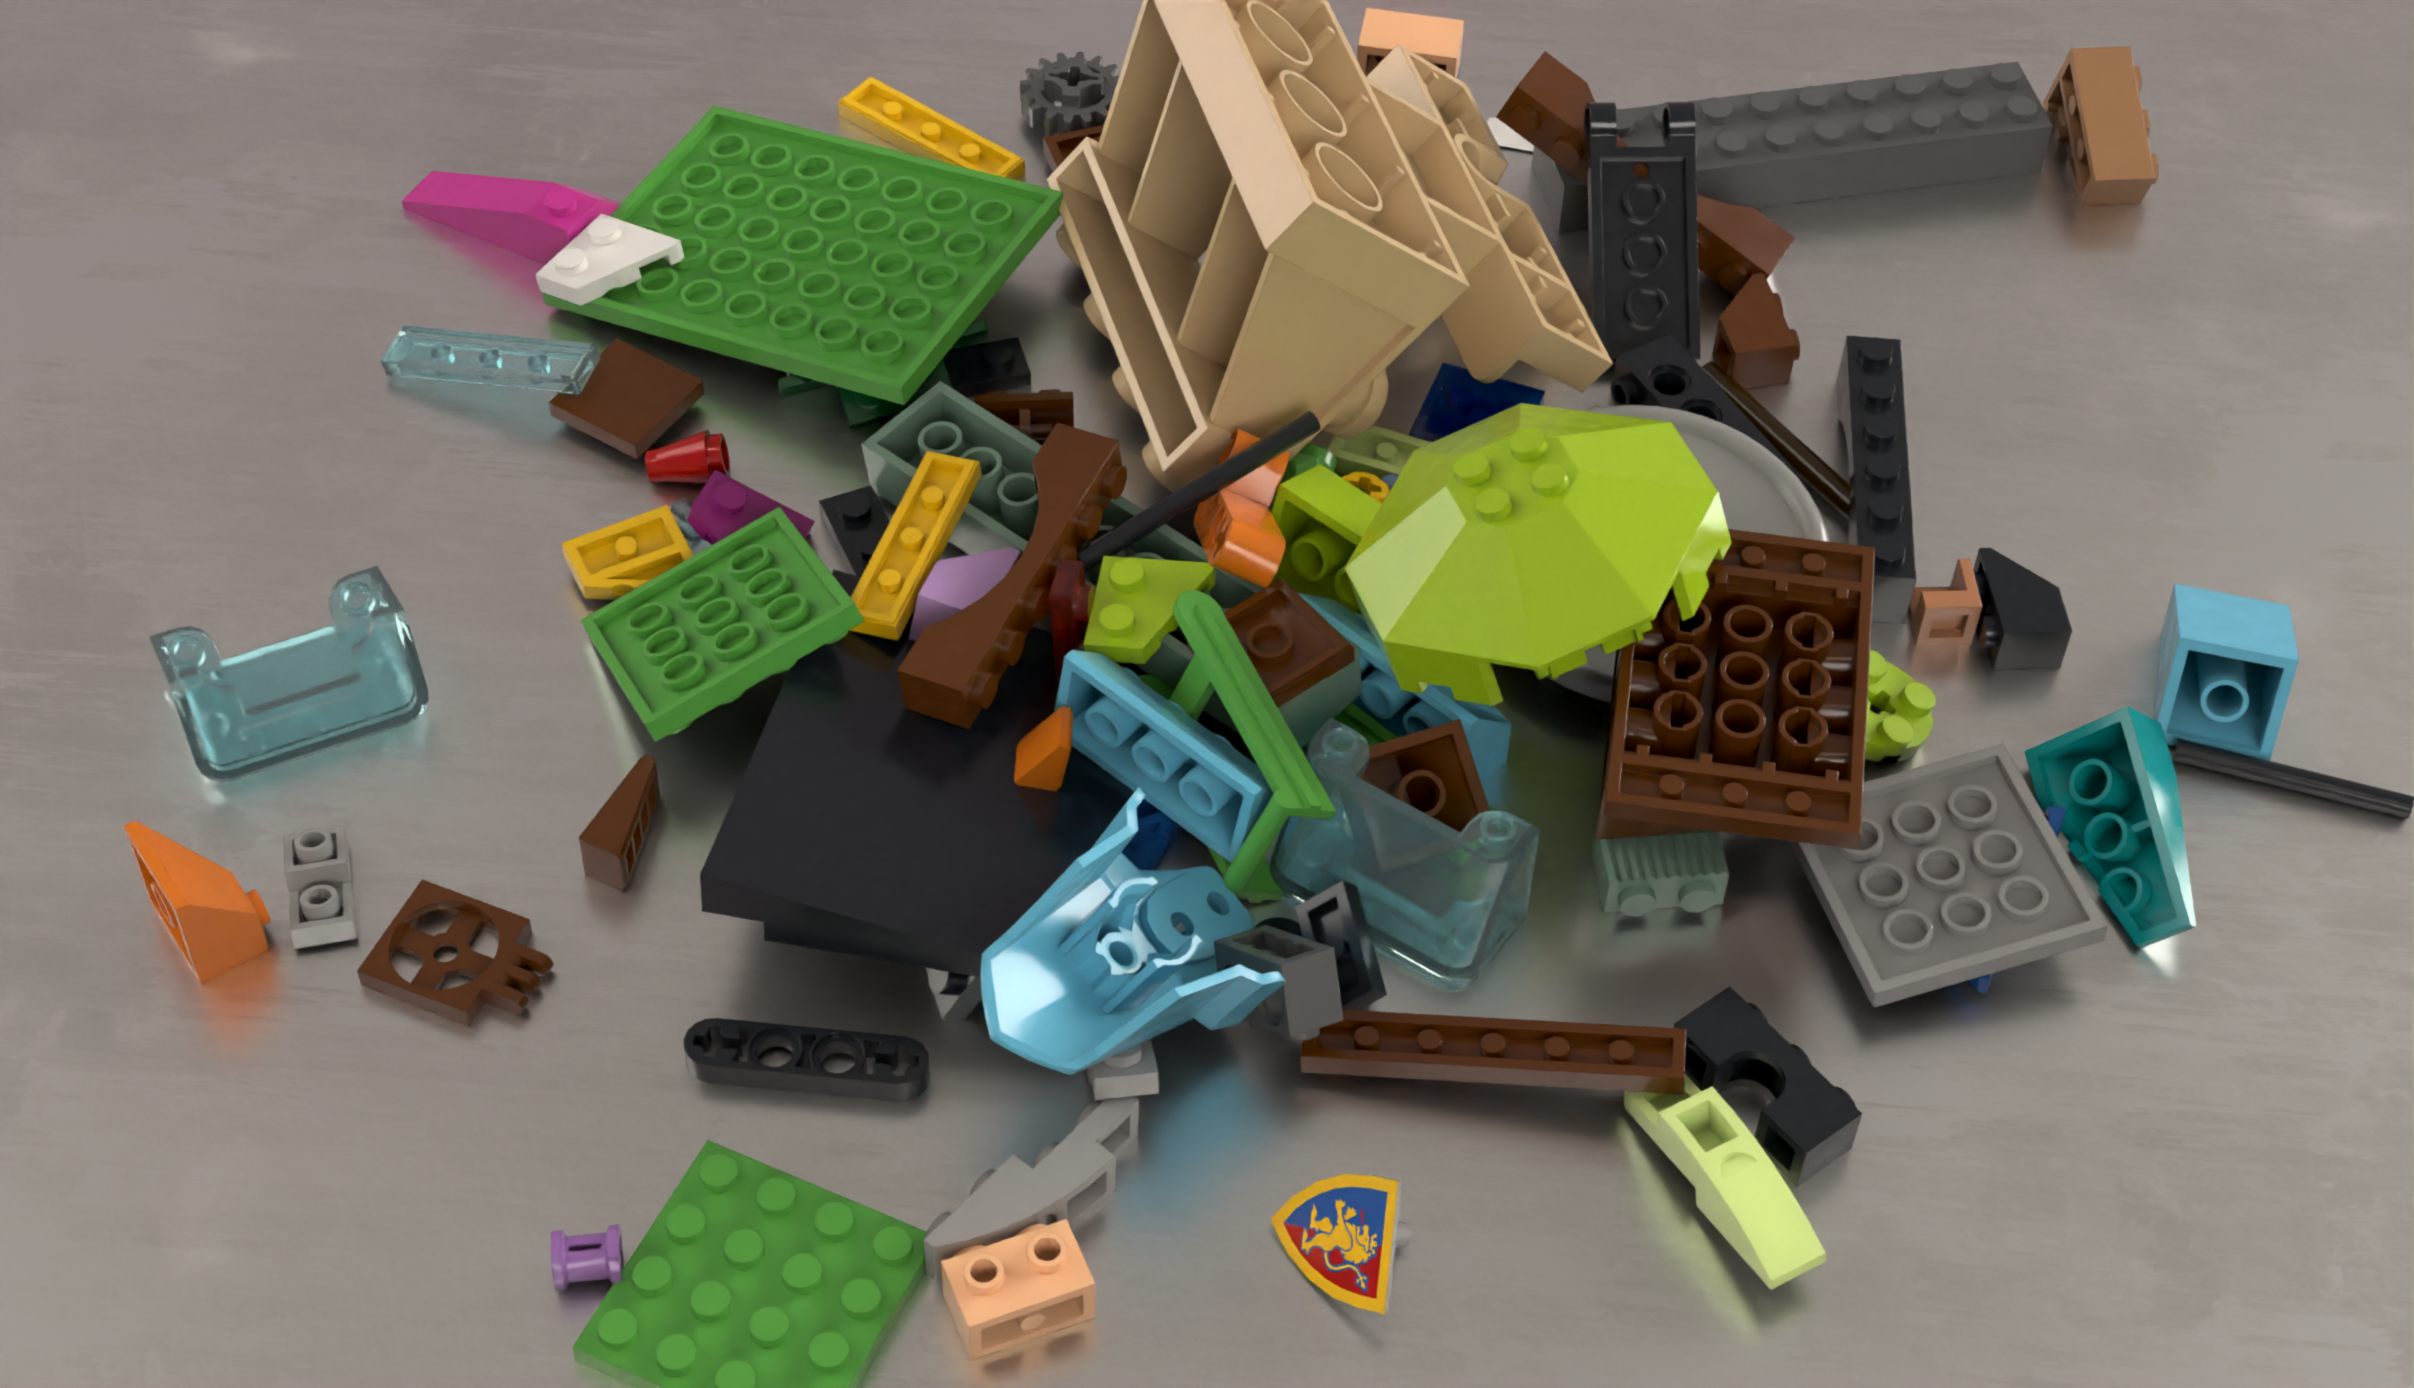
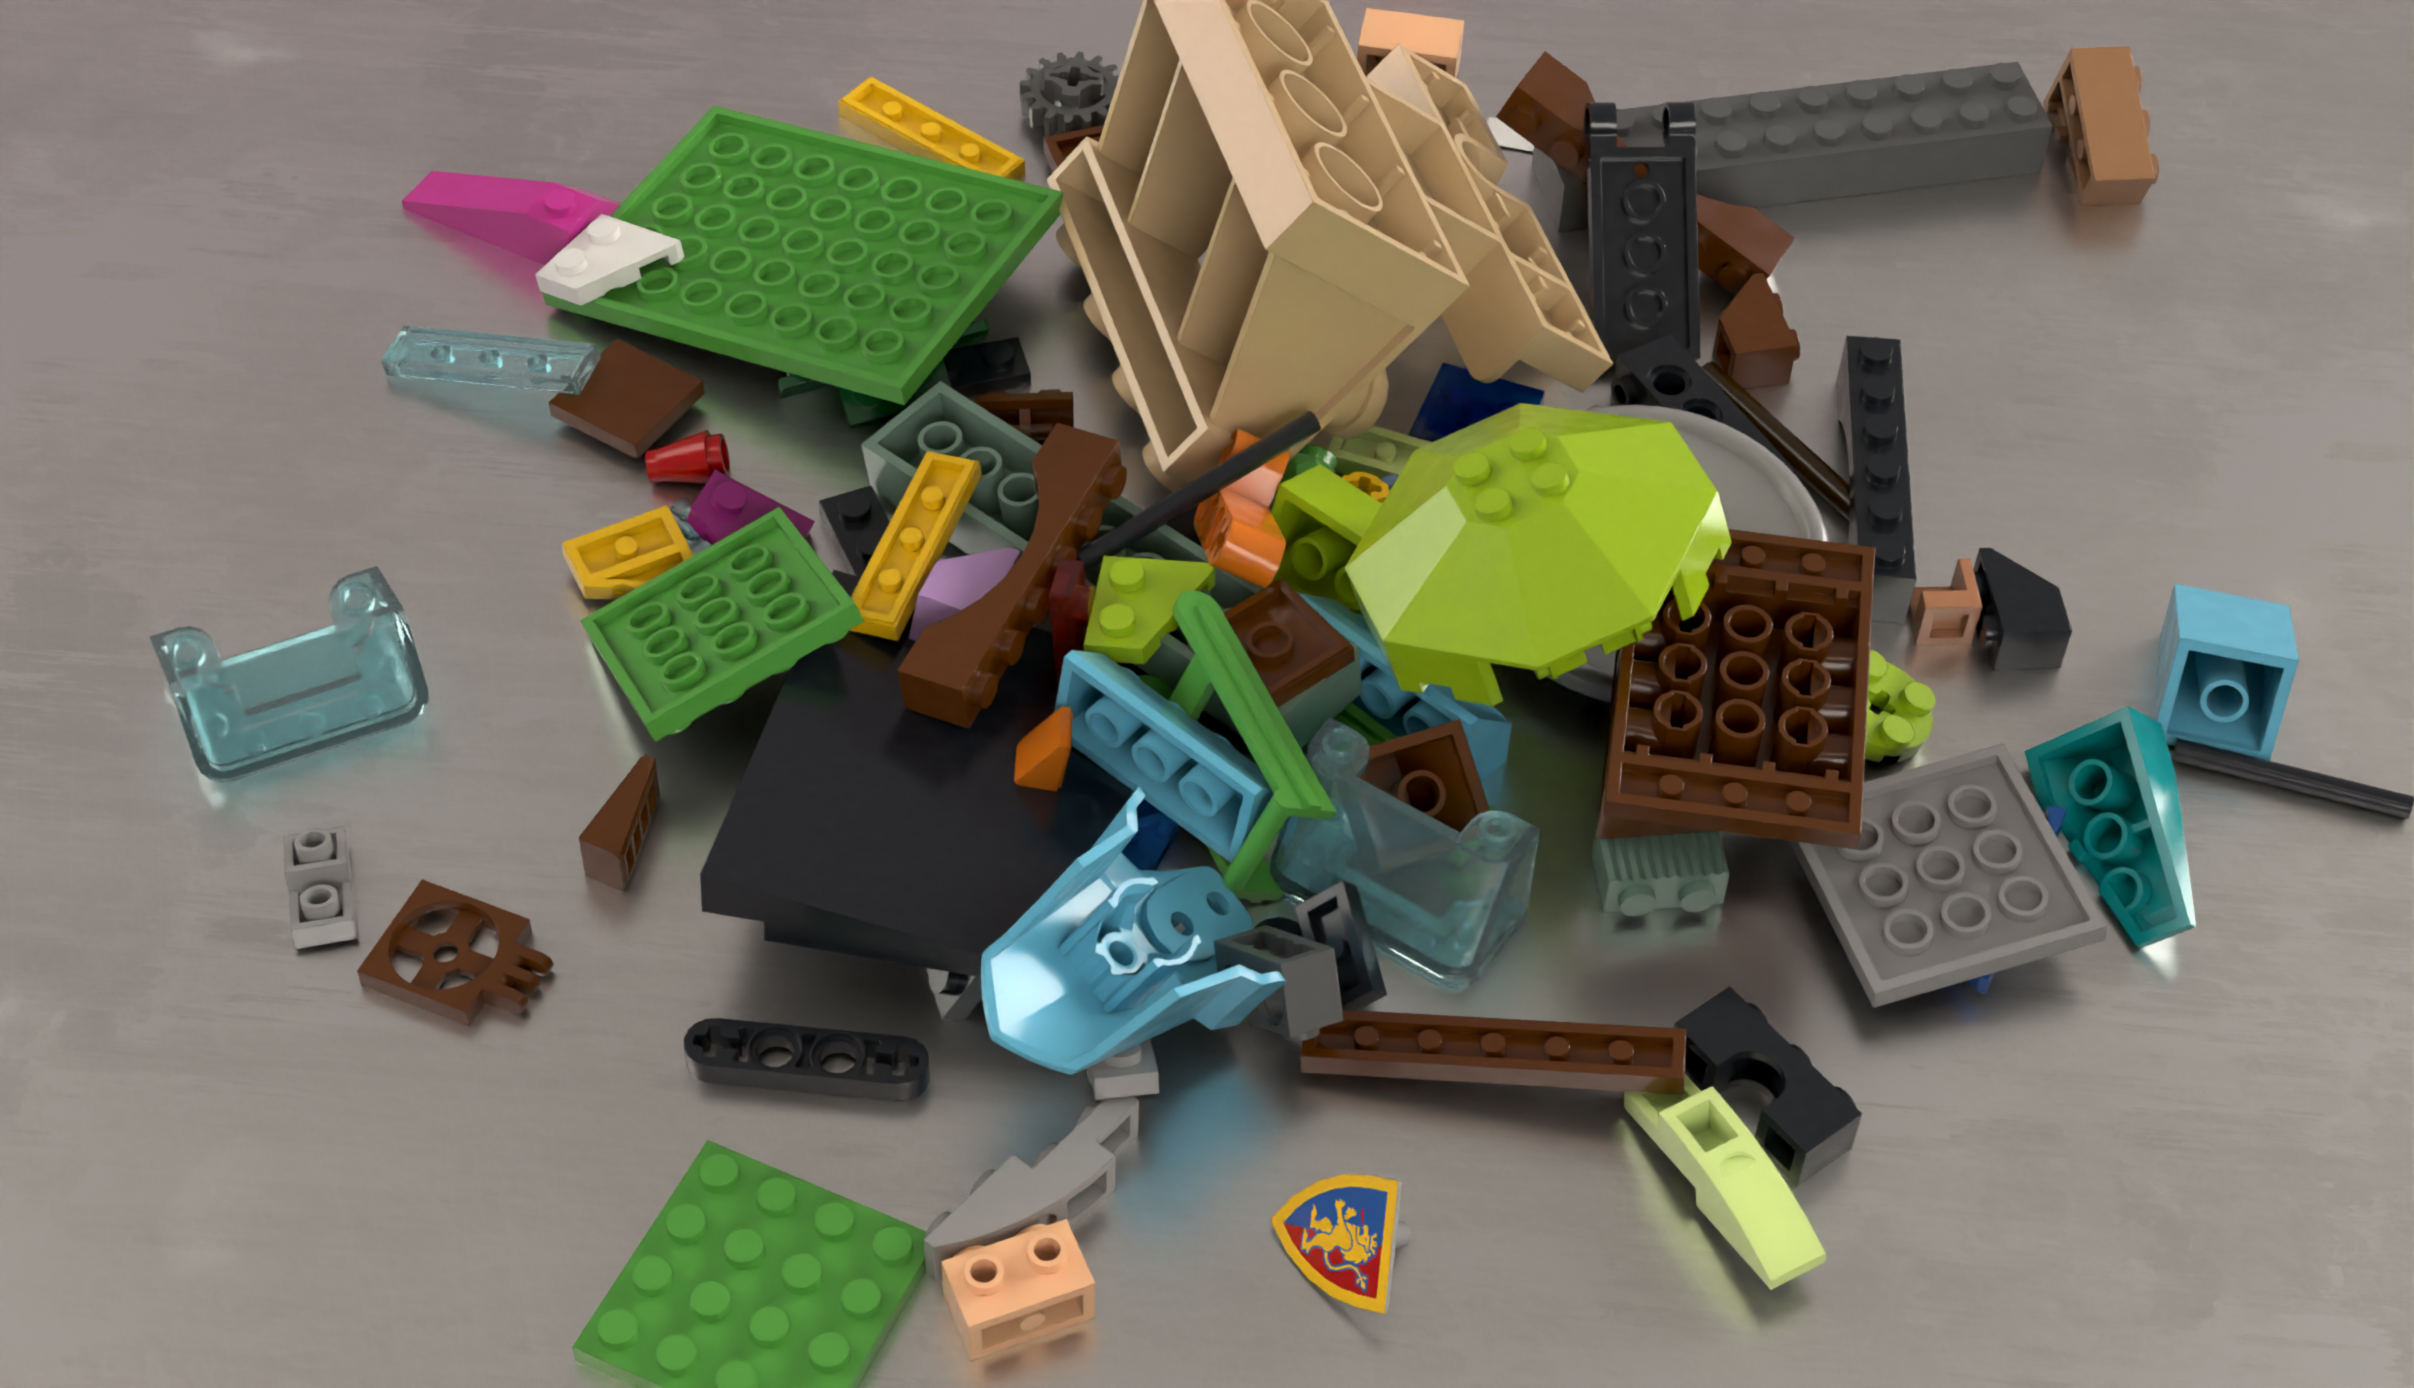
orange slope [123,821,271,984] -> none
medium lavender bush [550,1224,624,1291] -> none

